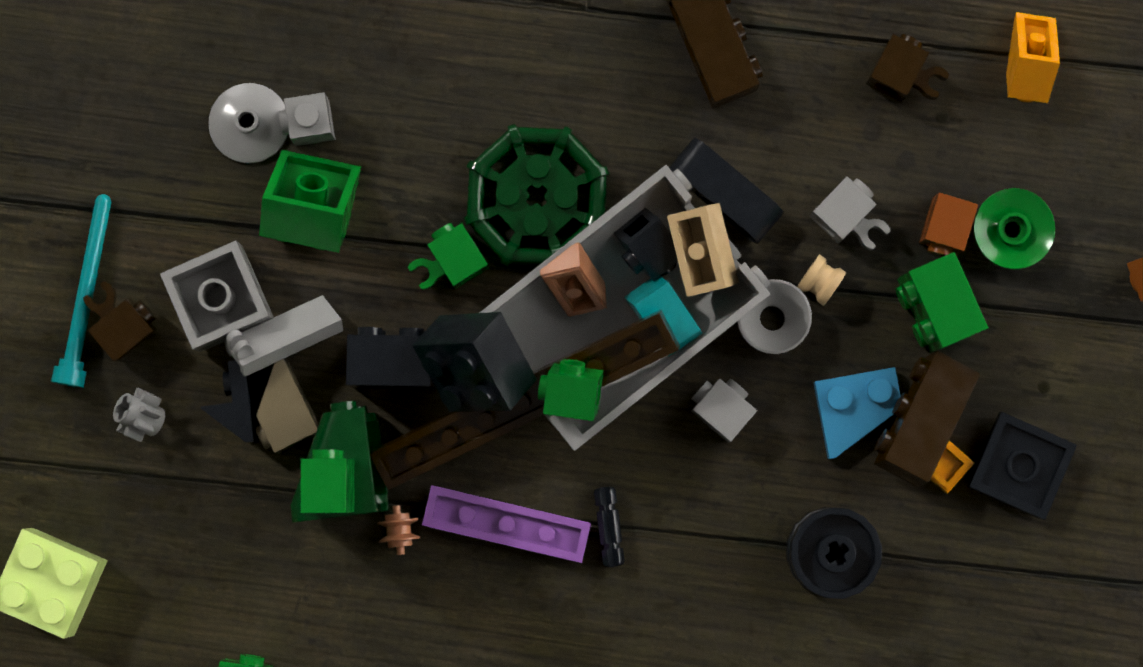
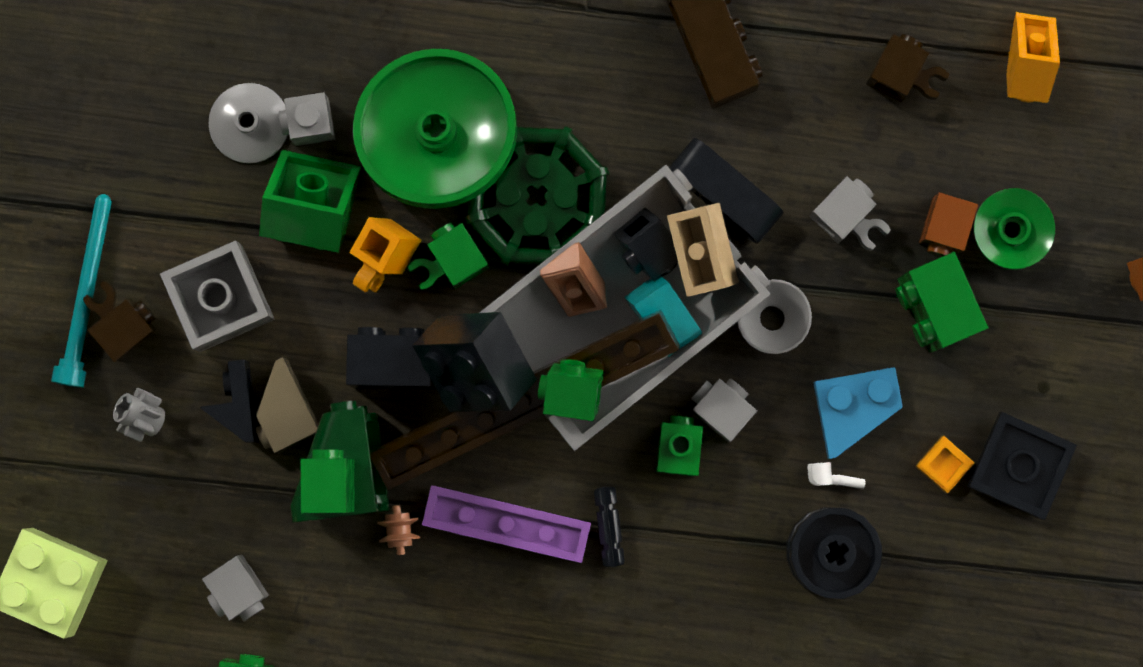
light grey hinge [224,295,343,377] -> none
tan wheel [797,254,846,306] -> none
dark brown brick [874,351,980,487] -> none
none -> light grey brick [202,555,269,622]
none -> light orange brick [349,217,421,292]
none -> green dish [353,49,517,209]
none -> green brick [656,416,703,476]
none -> white hand [808,462,865,489]

